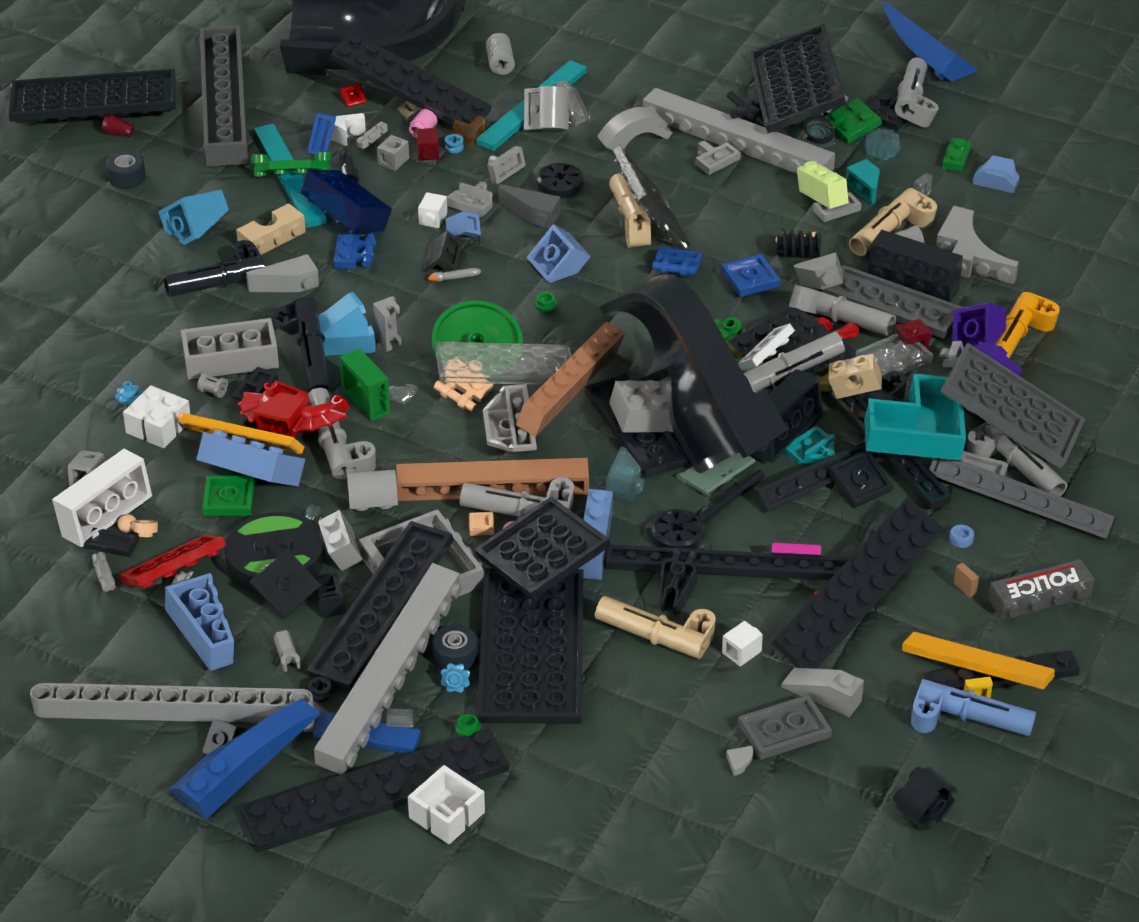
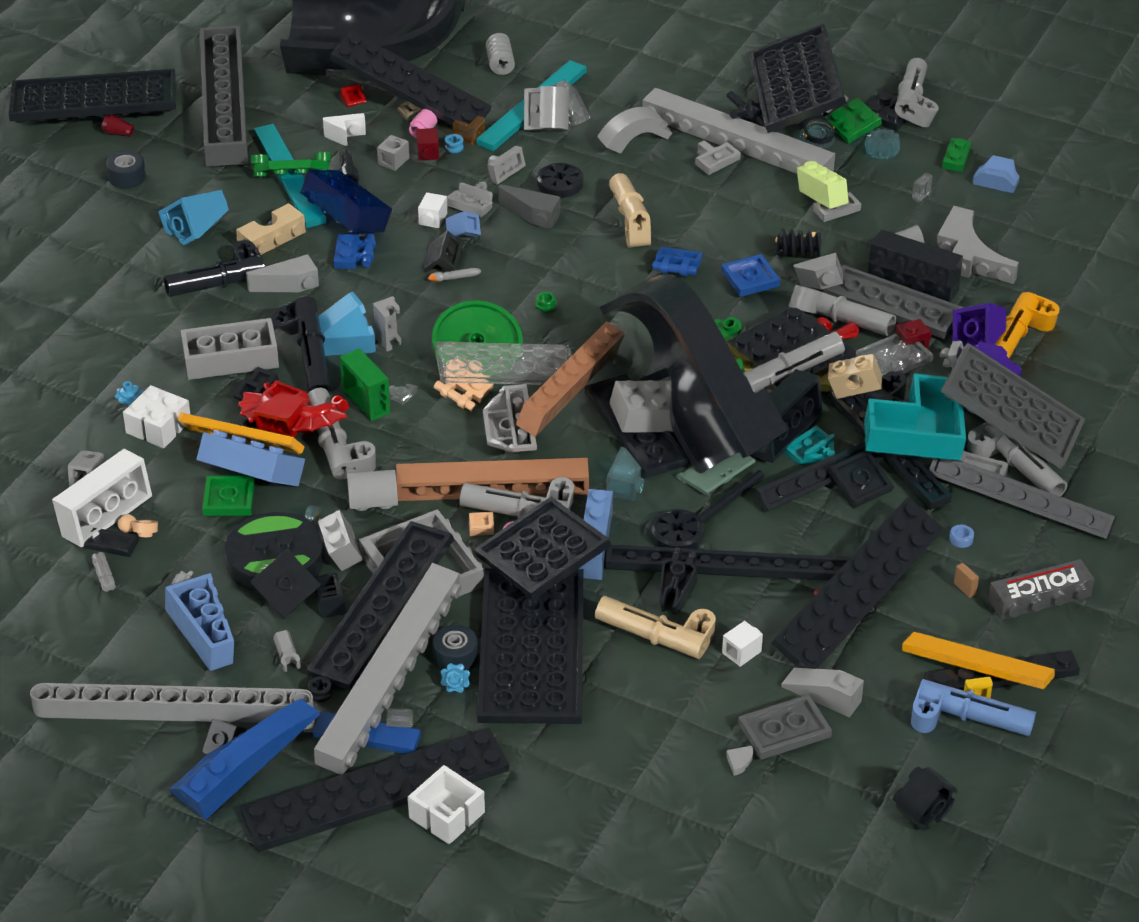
red plate [119,534,226,588] -> none
light grey bush [197,372,228,398] -> none
blue tile [307,113,336,154] -> none
light grey axle [356,121,388,150] -> none
green plate [455,714,481,736] -> none
medium blue slope [526,224,591,283] -> none
clear smoke plate [613,145,690,249] -> none
white plate [738,323,795,371] -> none
dark pink tile [771,543,821,556] -> none
teal slope [846,159,880,205] -> none
tan piece [849,188,937,256] -> none
blue wedge [882,1,977,81] -> none

